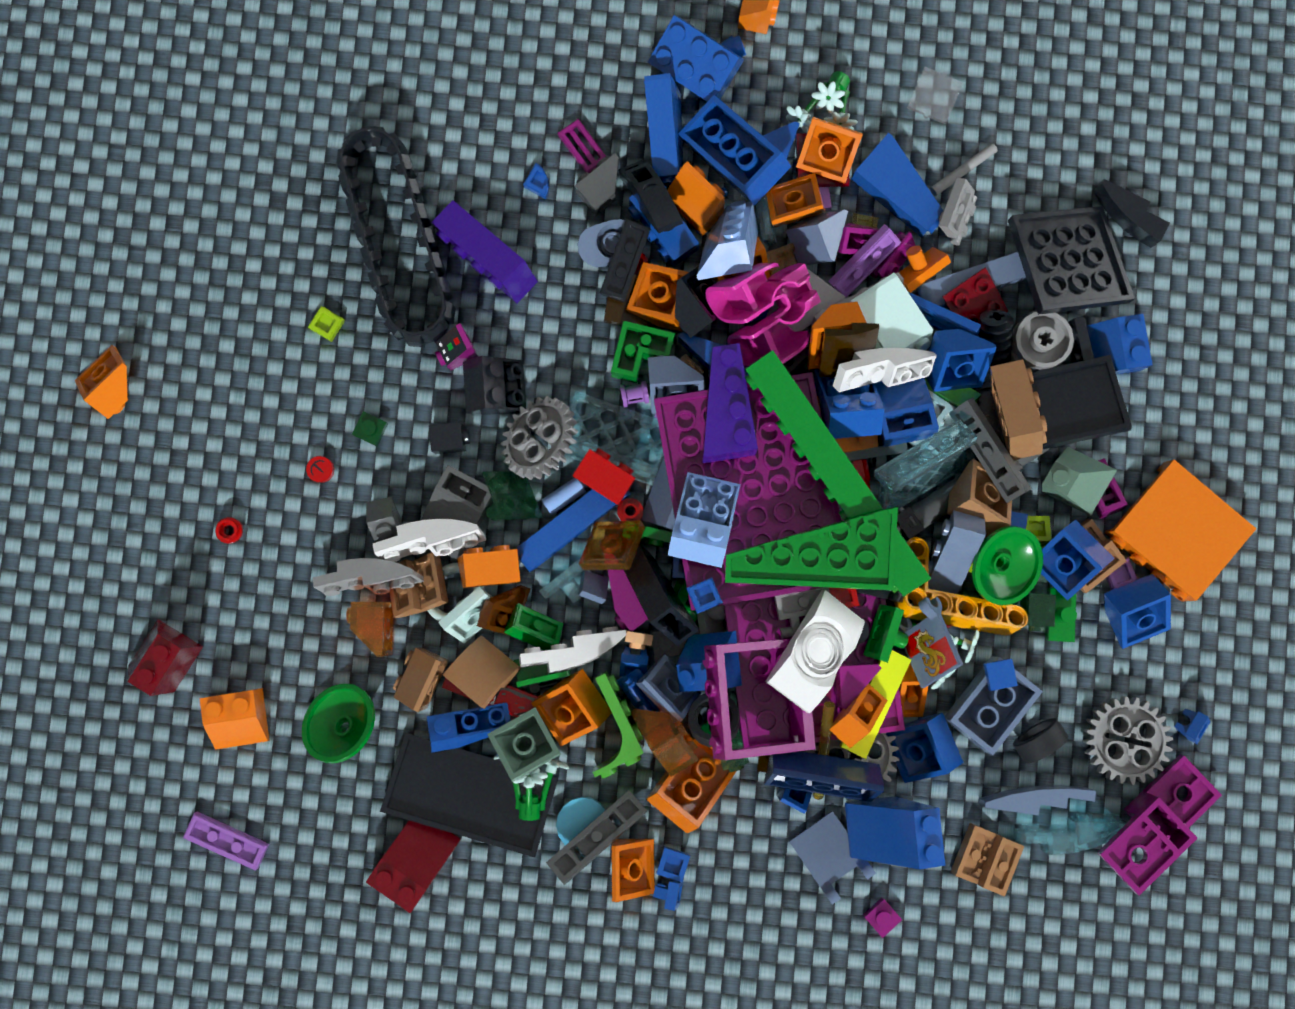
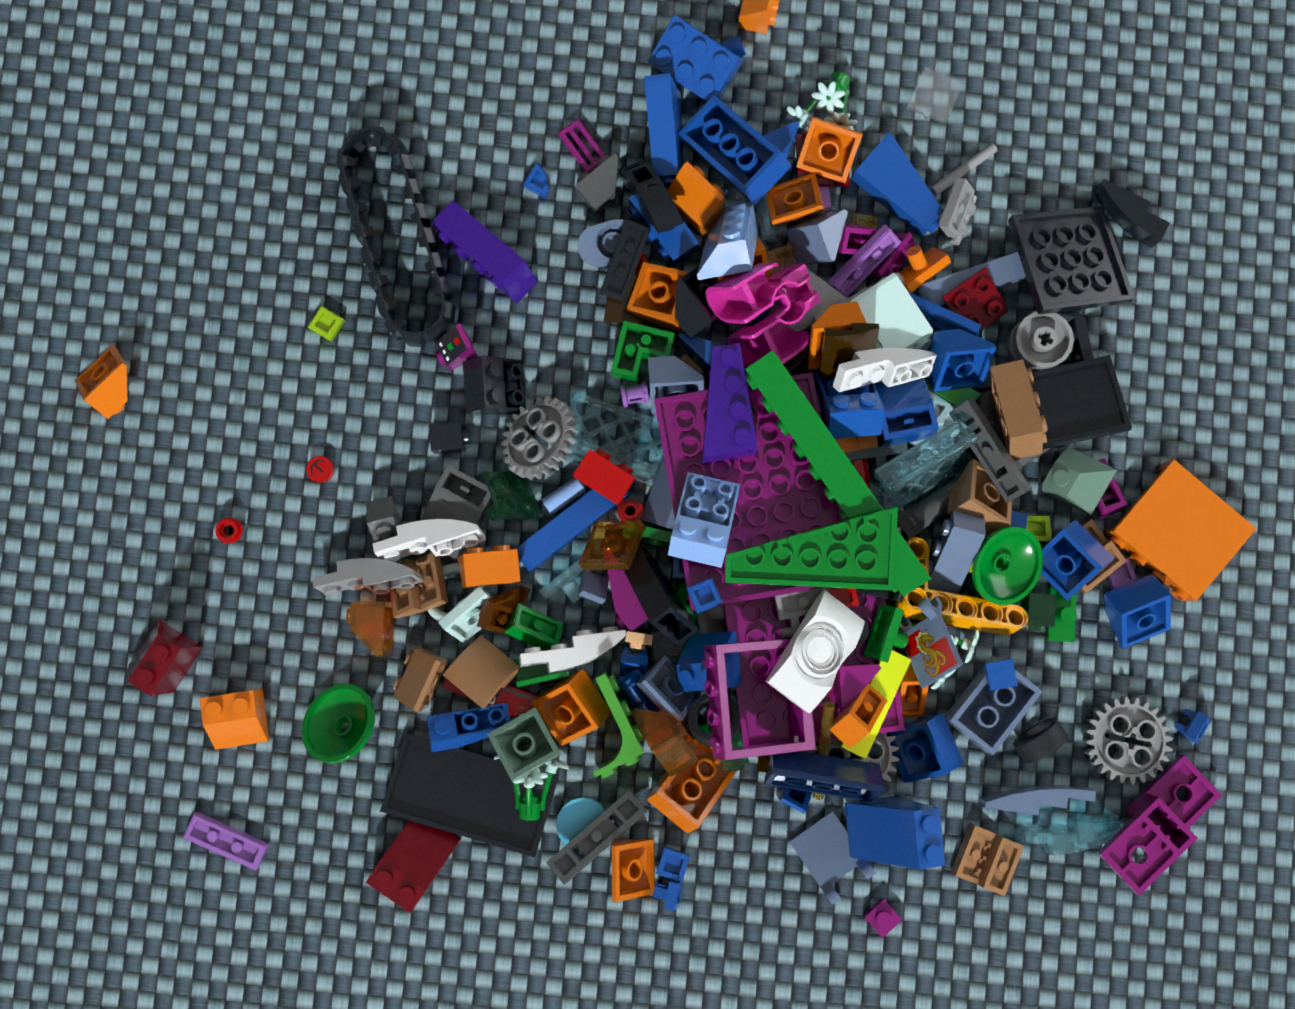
dark green plate [352,411,388,447] -> none
black piece [979,309,1014,369] -> none
blue slope [1087,314,1153,374] -> none

